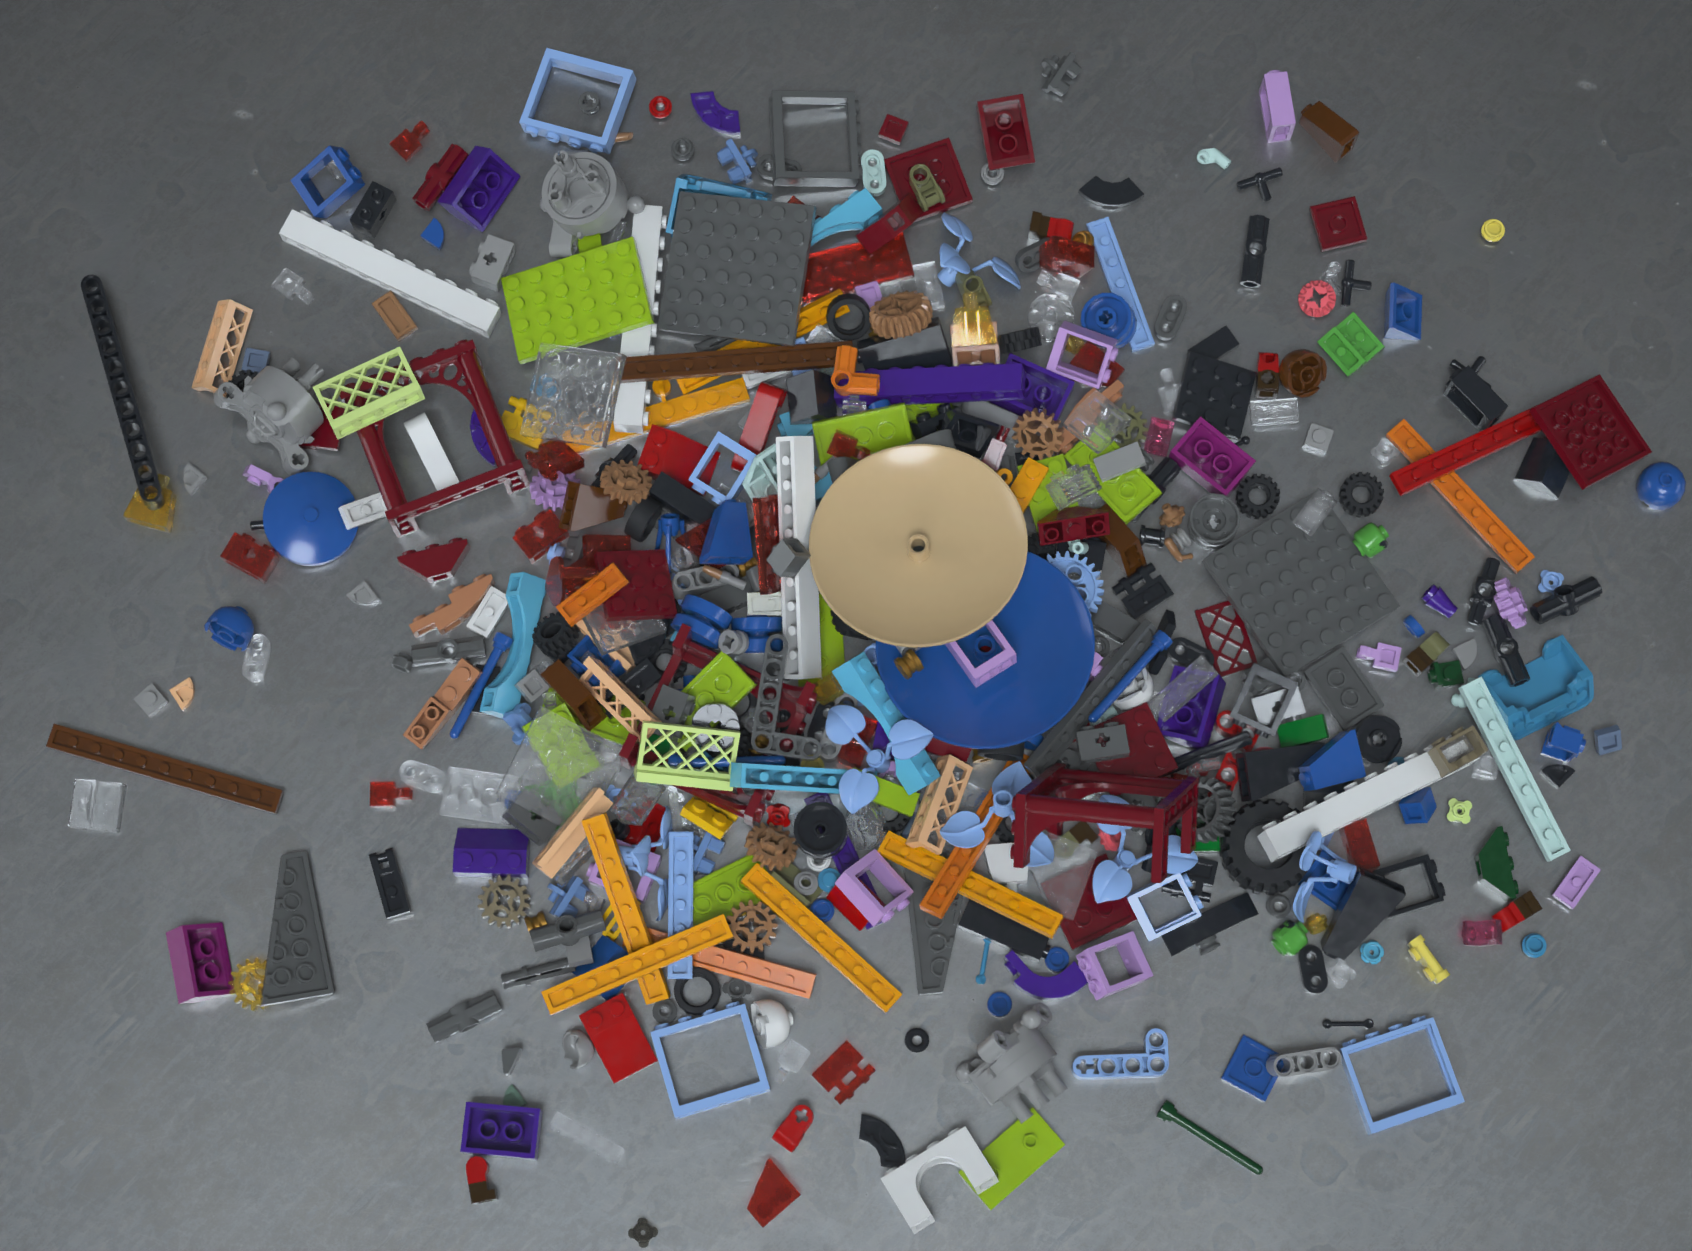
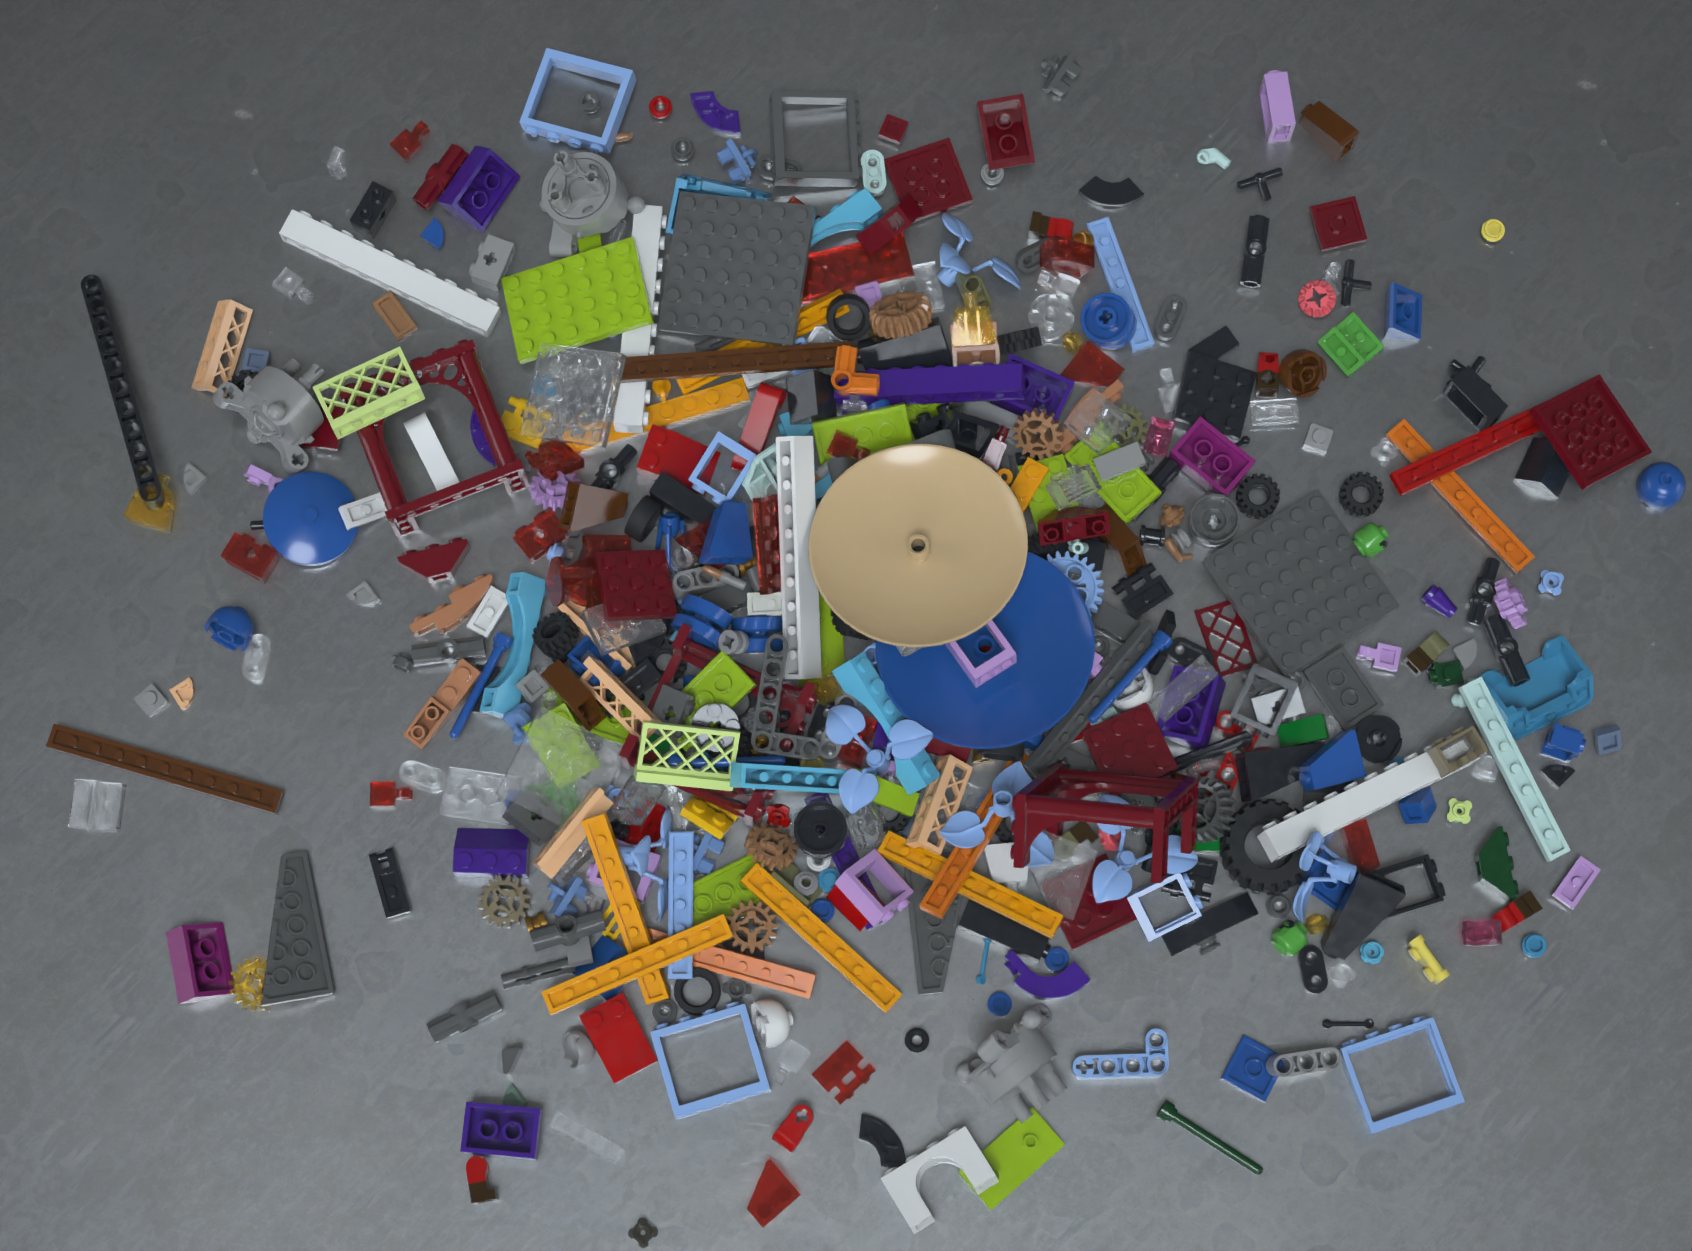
blue window [290,145,365,219] -> none
orange tile [556,563,629,627] -> none
medium nougat gear [600,460,652,505] -> none
dark grey brick [766,538,811,577] -> none
pearl gold wheel [894,649,924,680] -> none
olive piece [909,164,945,212] -> none
lavender window [1046,321,1119,389] -> none
dark grey brick [1075,722,1130,765] -> none
lavender window [1076,931,1154,1001] -> none
clear slope [1292,488,1337,536] -> none
blue tile [1403,615,1425,639] -> none
black piece [1530,576,1602,625] -> none

